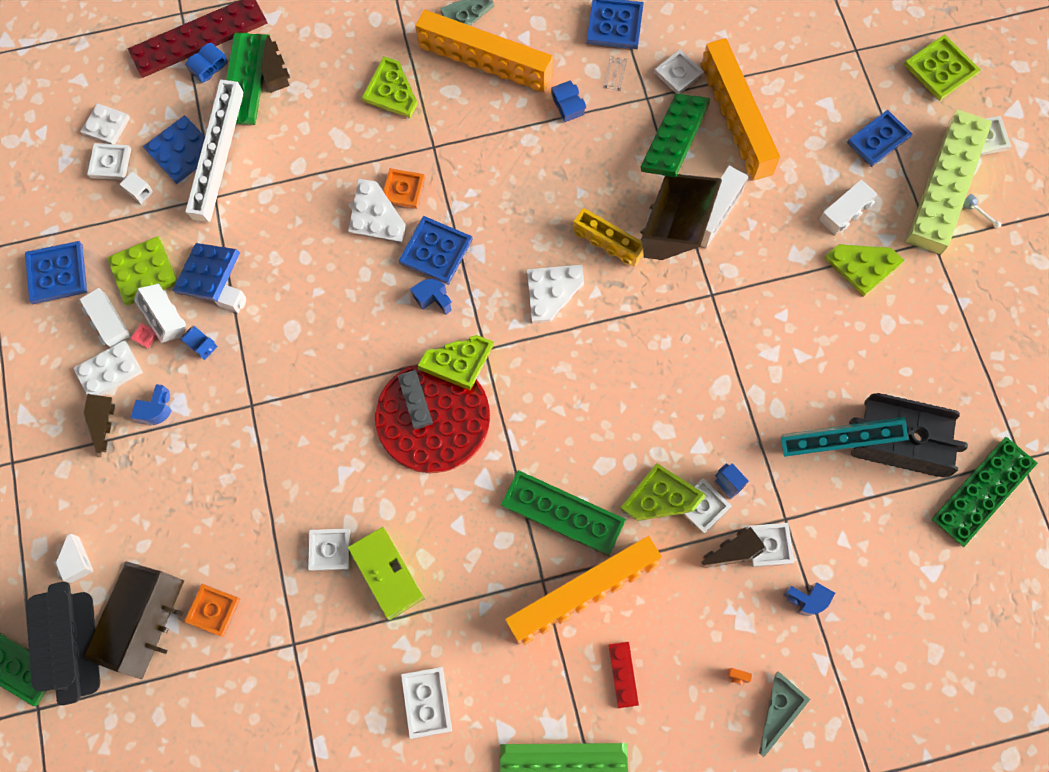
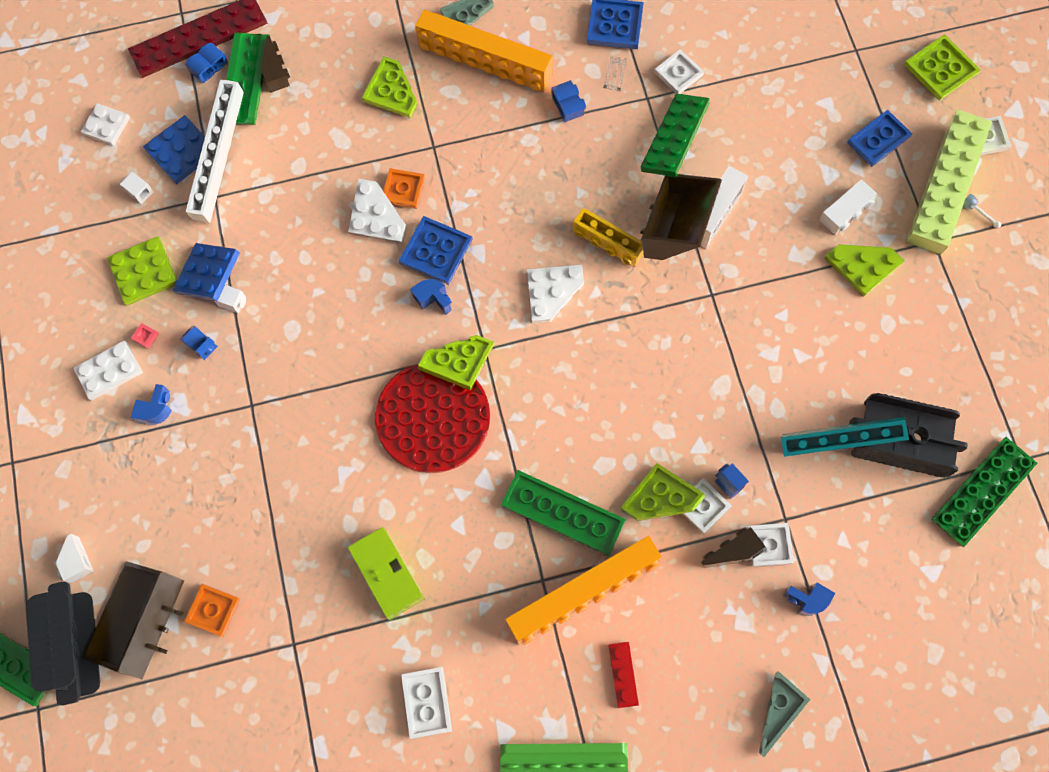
blue plate [25,241,88,304] -> none
white brick [80,288,132,348] -> none
dark brown slope [84,394,115,457] -> none
white plate [87,143,131,180] -> none
white brick [134,284,186,343] -> none
white plate [308,529,351,571] -> none
dark grey plate [397,370,433,430] -> none
light orange brick [701,38,780,181] -> none
orange plate [727,668,752,686] -> none

